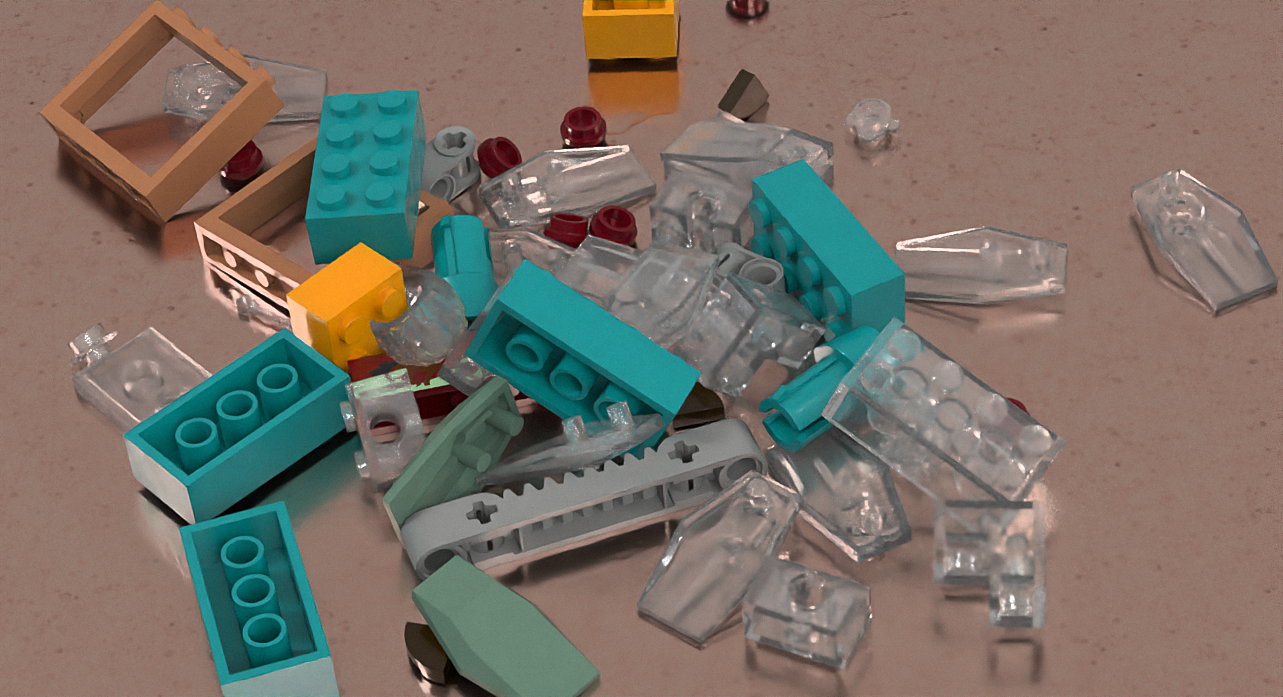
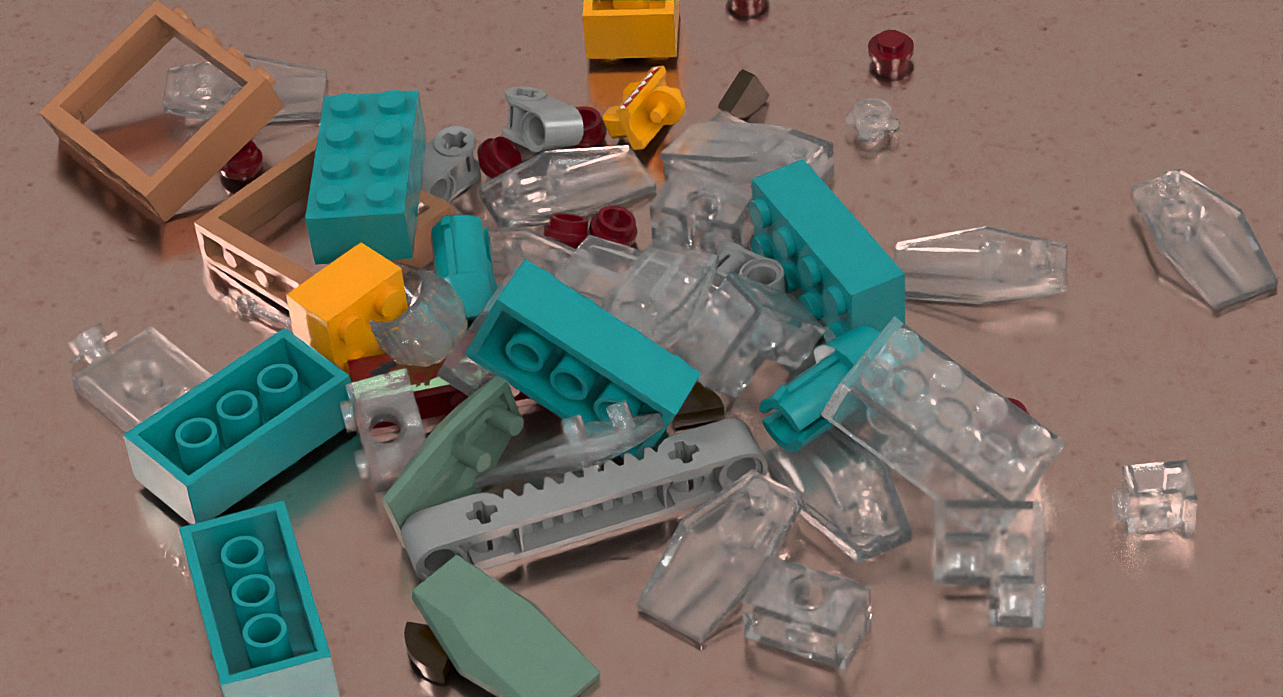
none -> light grey piece [502,86,584,153]
none -> light orange hips [603,66,686,150]
none -> dark red plate [868,30,914,71]
none -> clear brick [1112,460,1198,537]

